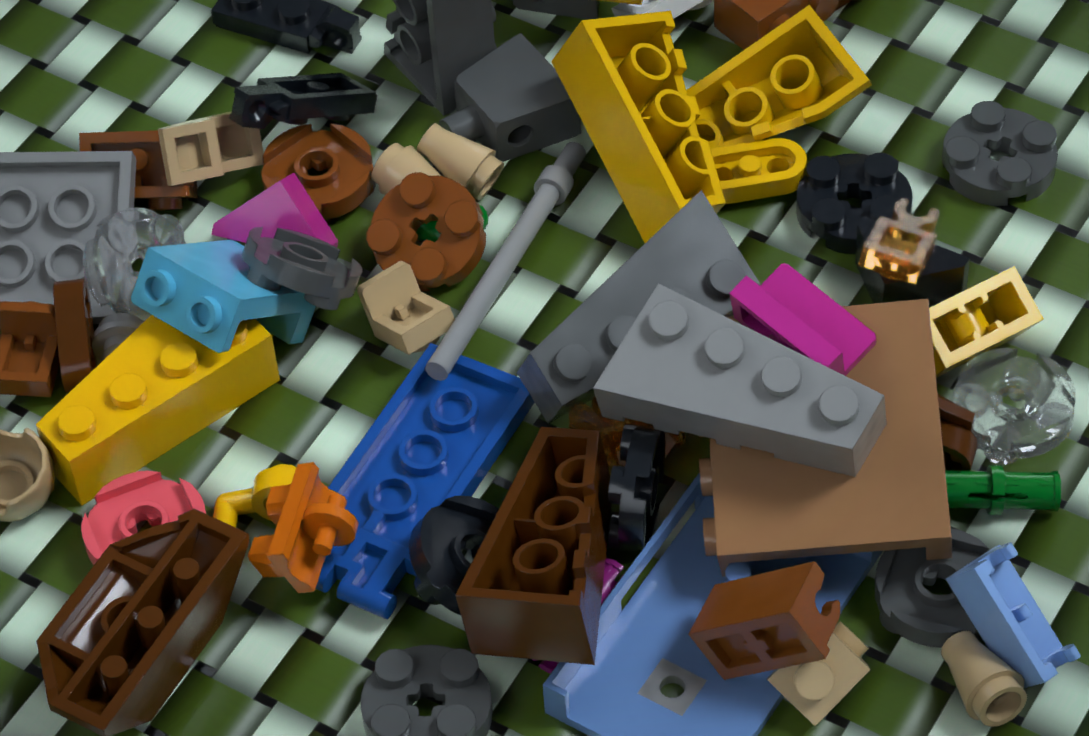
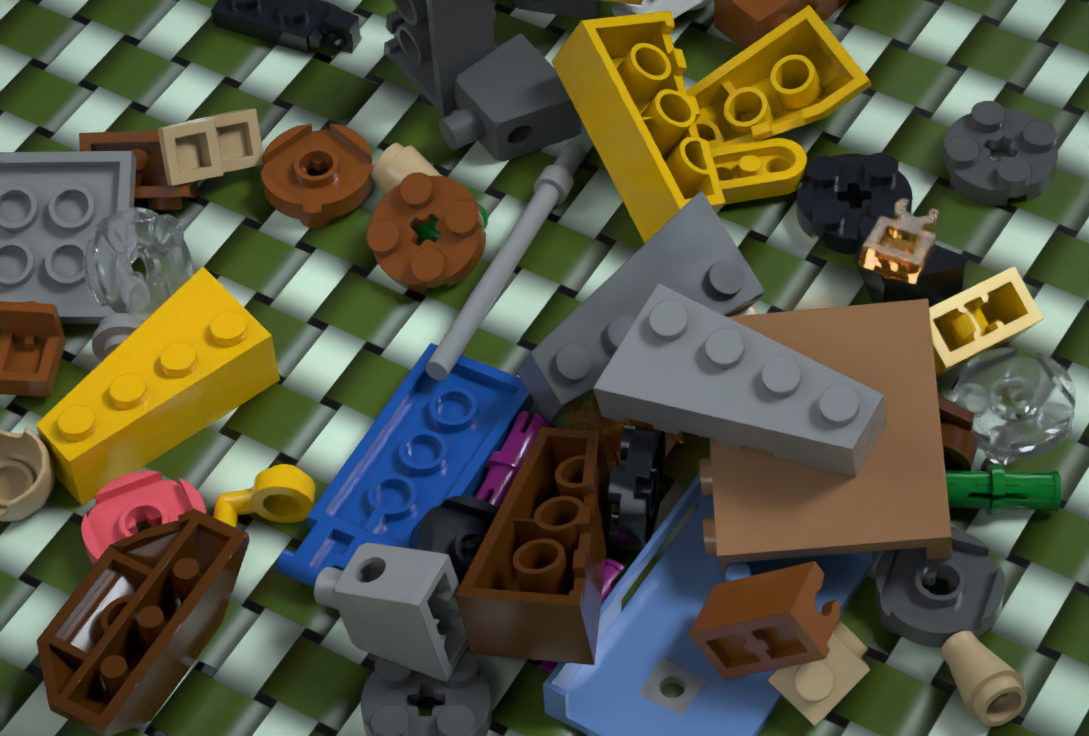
reddish brown beam [53,279,97,392] -> none
medium azure panel [131,239,316,353] -> none
dark pink slope [211,173,338,248] -> none
black hinge [229,73,378,129] -> none
dark grey plate [242,227,362,310] -> none
orange hips [248,462,358,593] -> none
tan bracket [357,261,455,355] -> none
tan cone [416,123,504,201] -> none
dark pink panel [729,263,876,376] -> none
light blue hinge [946,542,1081,688] -> none
none -> light grey torso [314,542,469,682]
none -> magenta pin [475,411,553,508]

